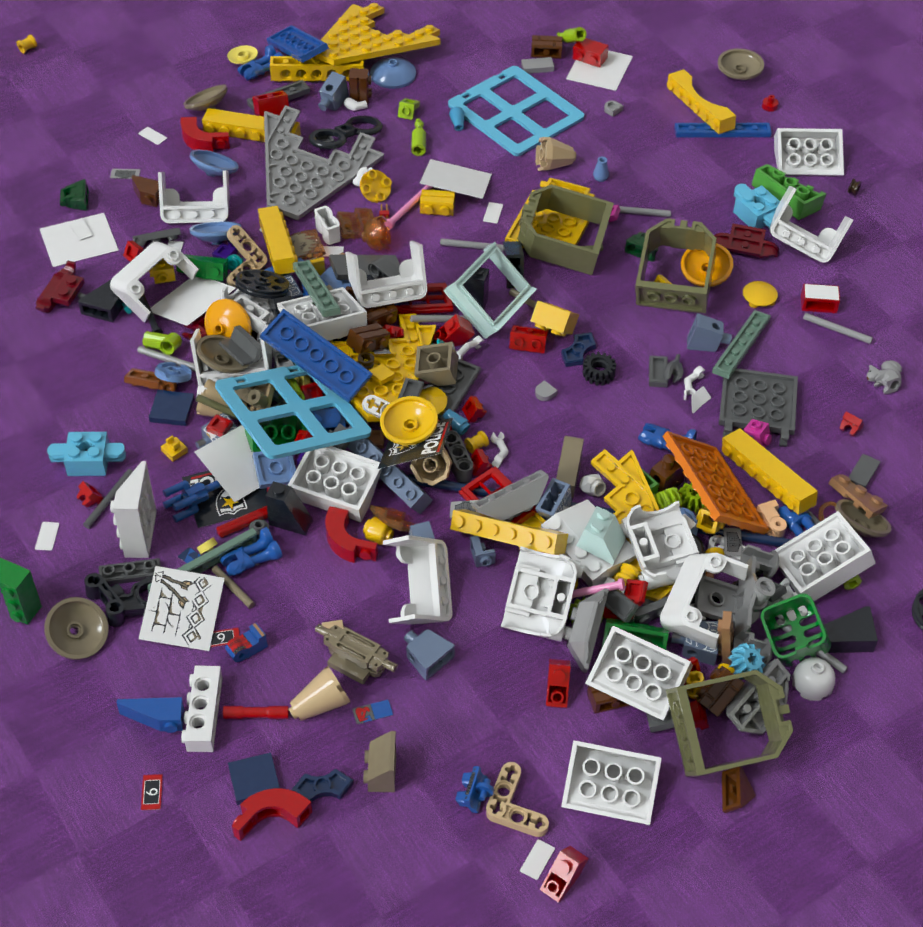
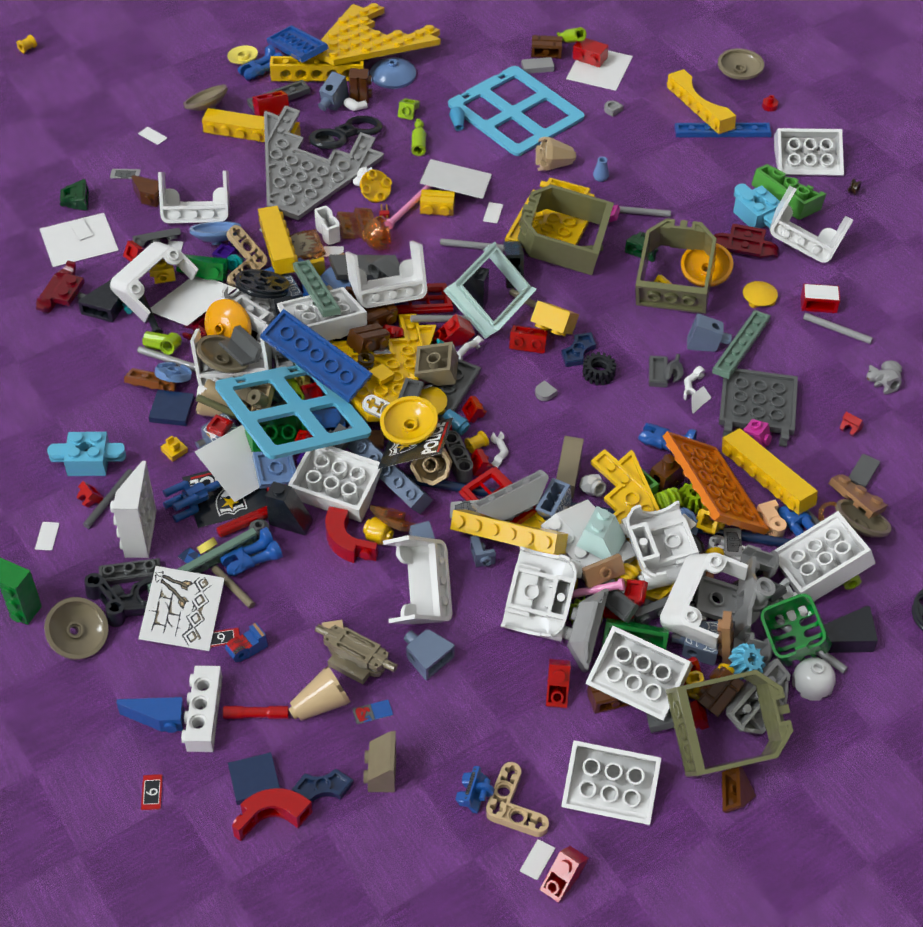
red arch [180,117,230,152] -> none
medium blue dish [190,150,239,177] -> none
none -> medium nougat plate [582,553,625,588]

